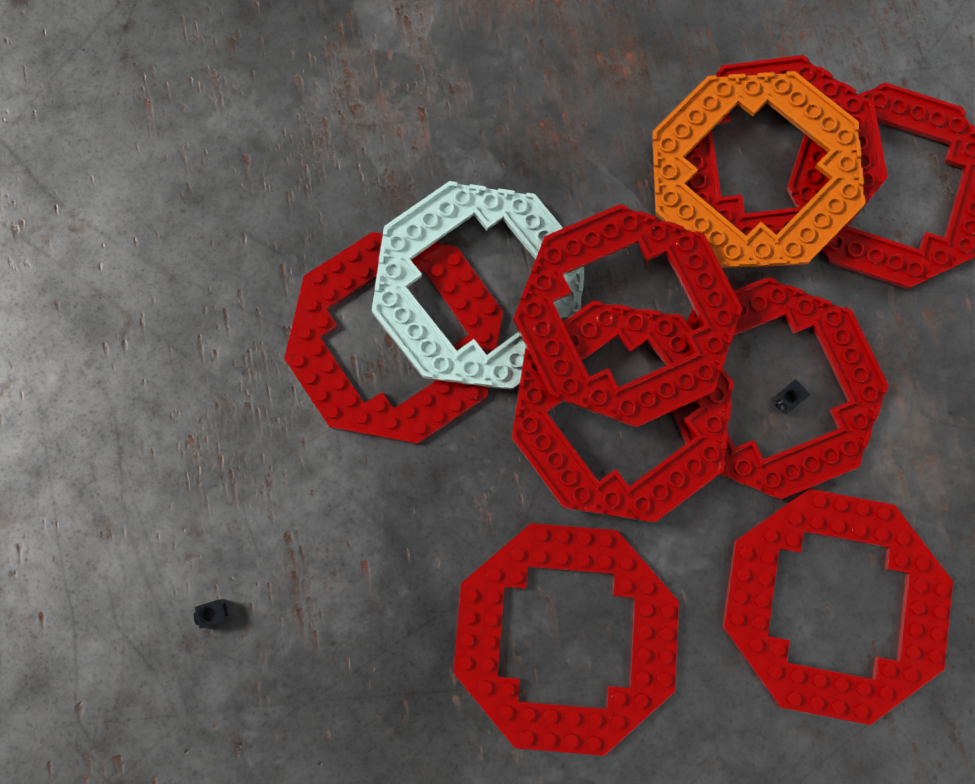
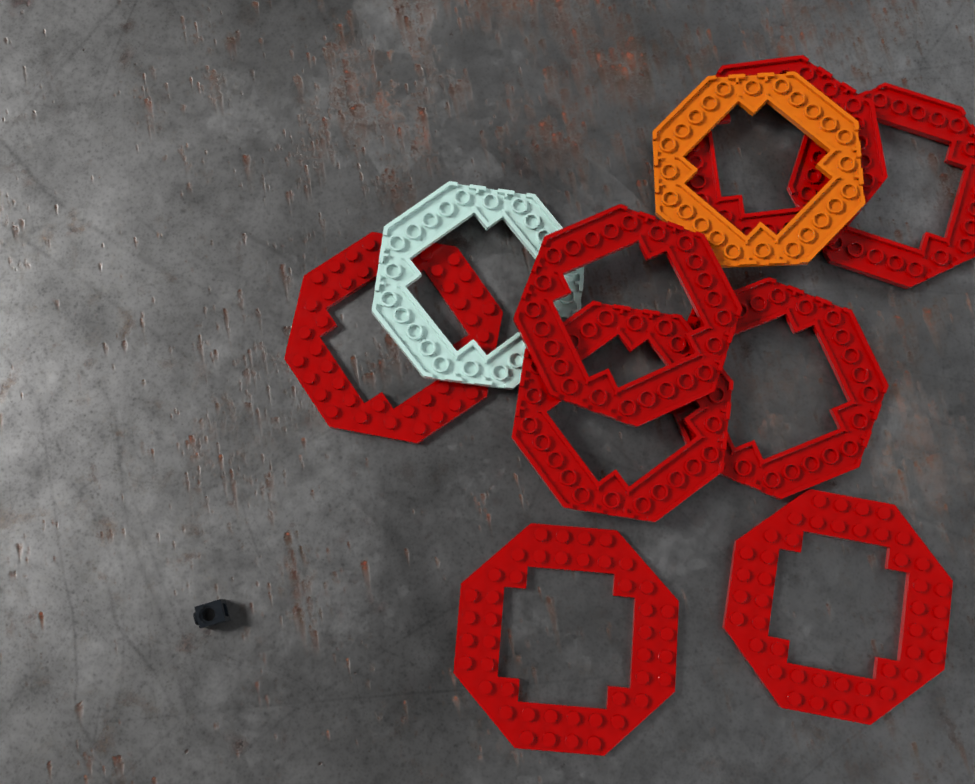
black brick [772,379,810,414] -> none

